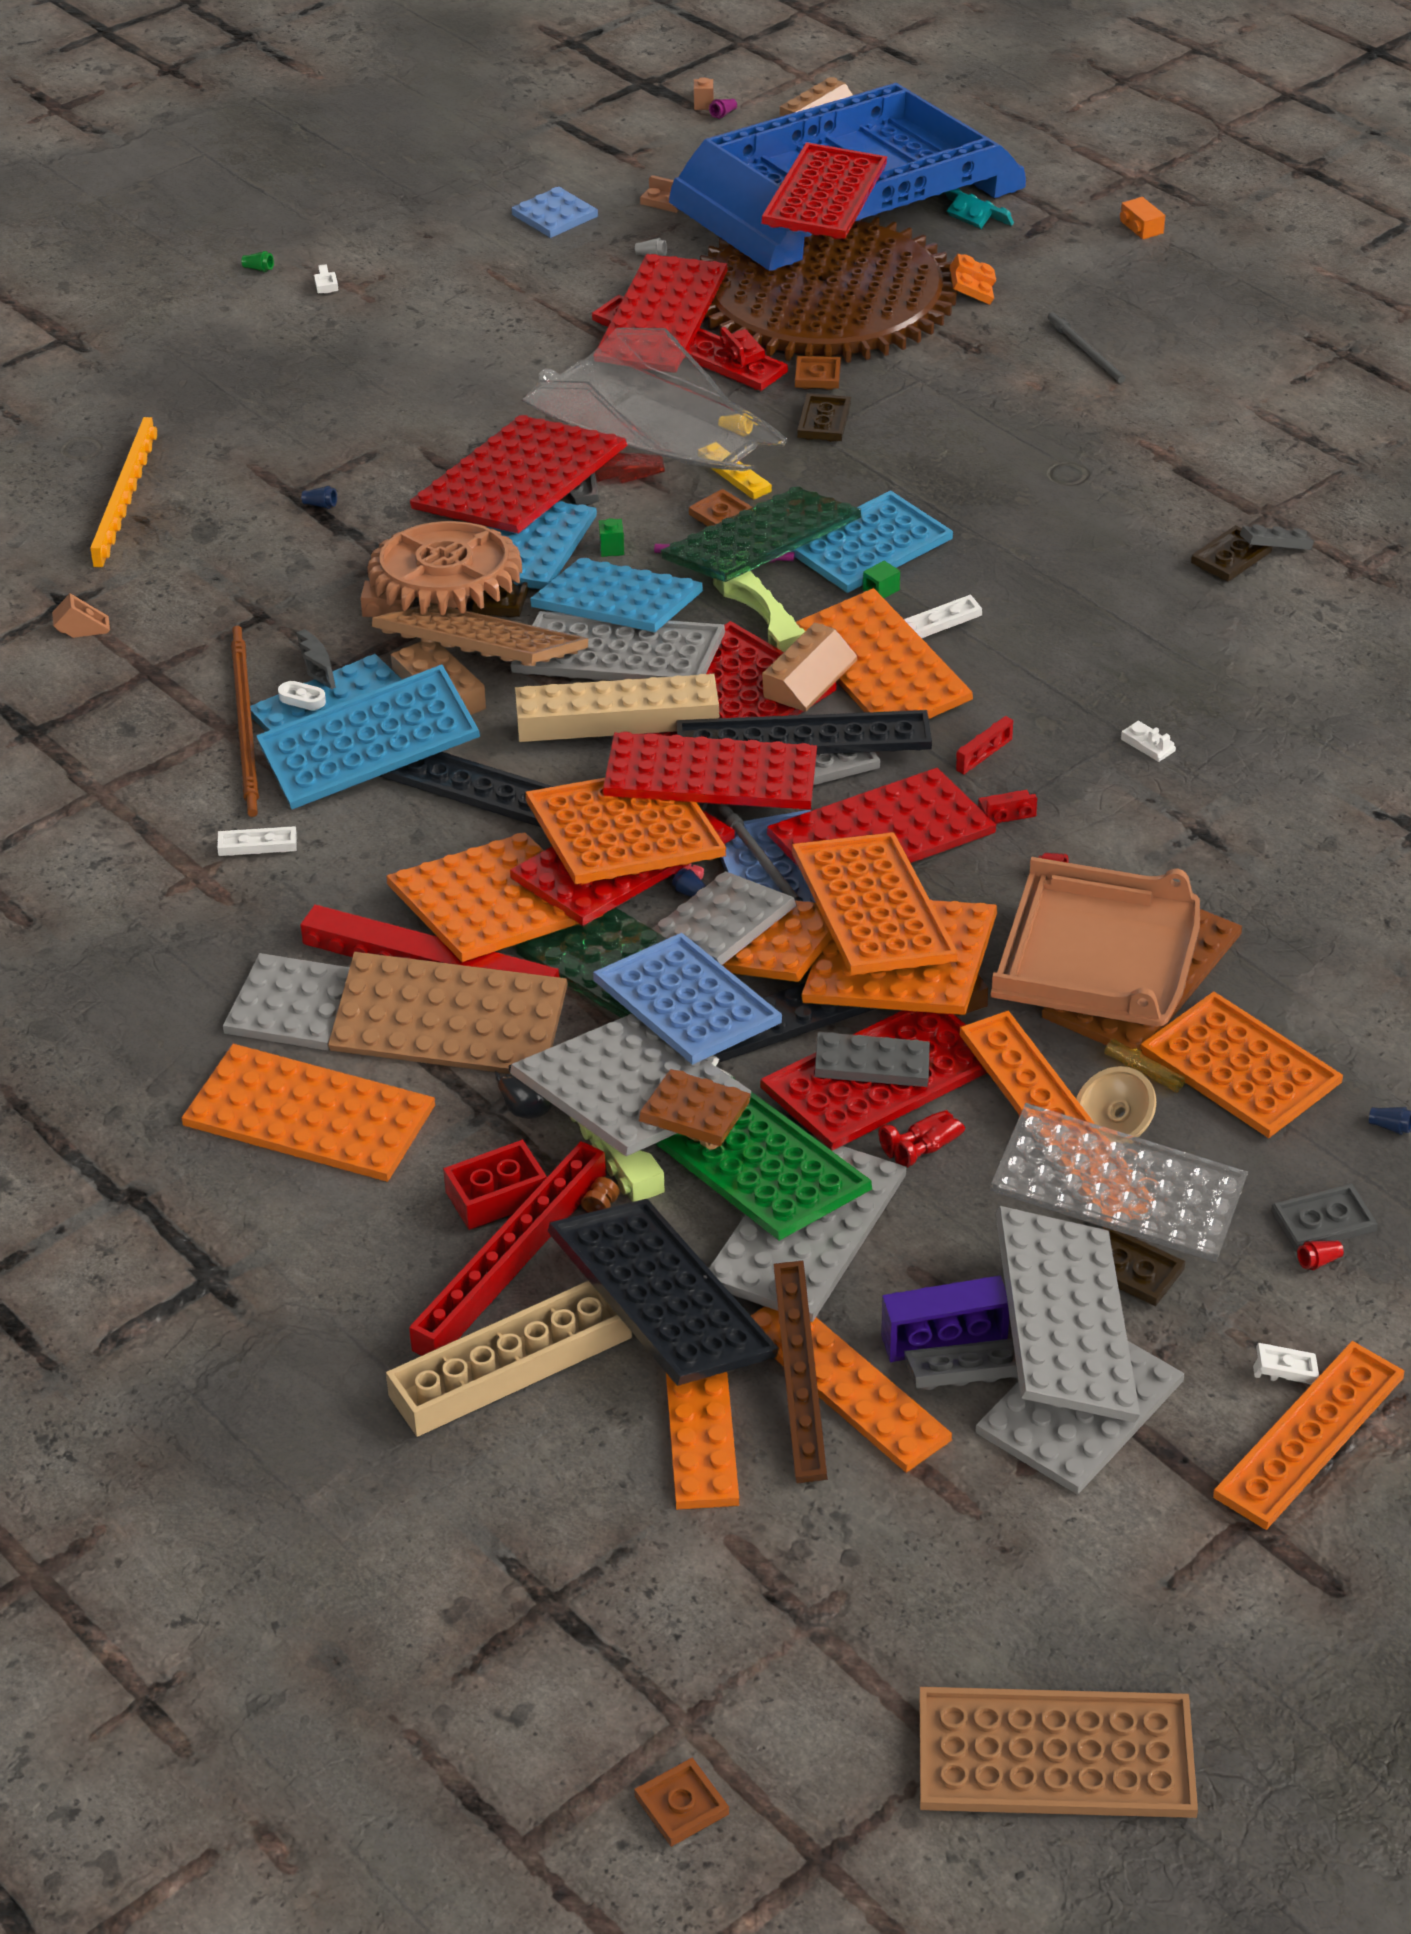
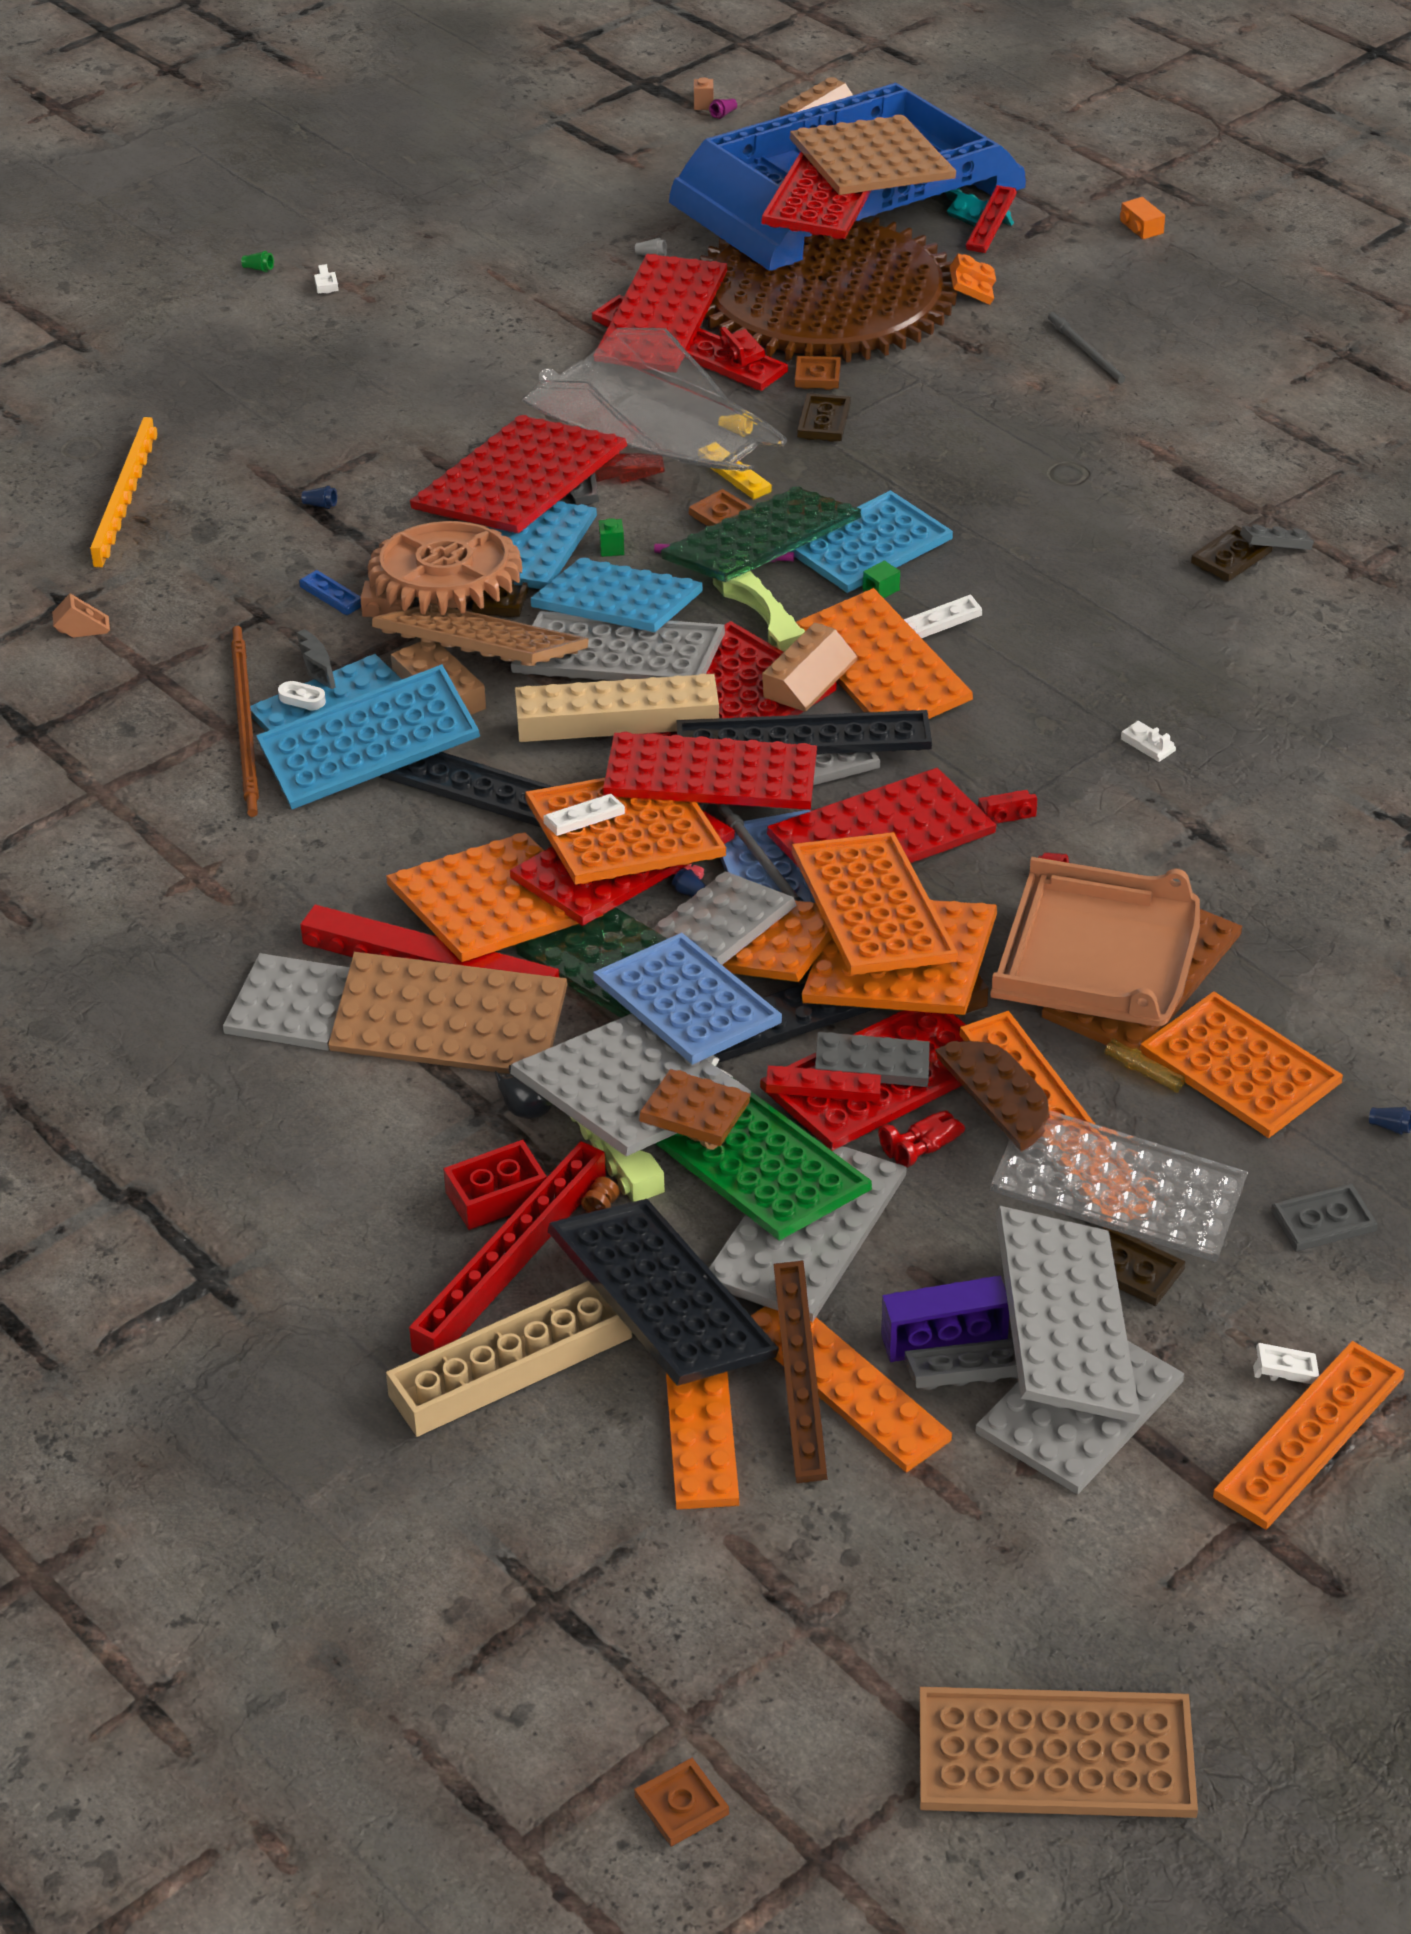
orange plate [182,1044,435,1182] -> none
white plate [217,826,297,856] -> none
medium blue plate [512,187,598,238] -> none
nougat bracket [640,175,679,213] -> none
red plate [956,716,1013,775] -> none
tan dish [1076,1066,1156,1147] -> none
red cone [1297,1240,1344,1270] -> none
none -> blue tile [299,570,361,616]
none -> white tile [544,794,625,836]
none -> red plate [766,1065,881,1102]
none -> medium nougat plate [790,115,956,195]
none -> reddish brown plate [935,1041,1050,1152]
none -> red tile [966,185,1017,253]

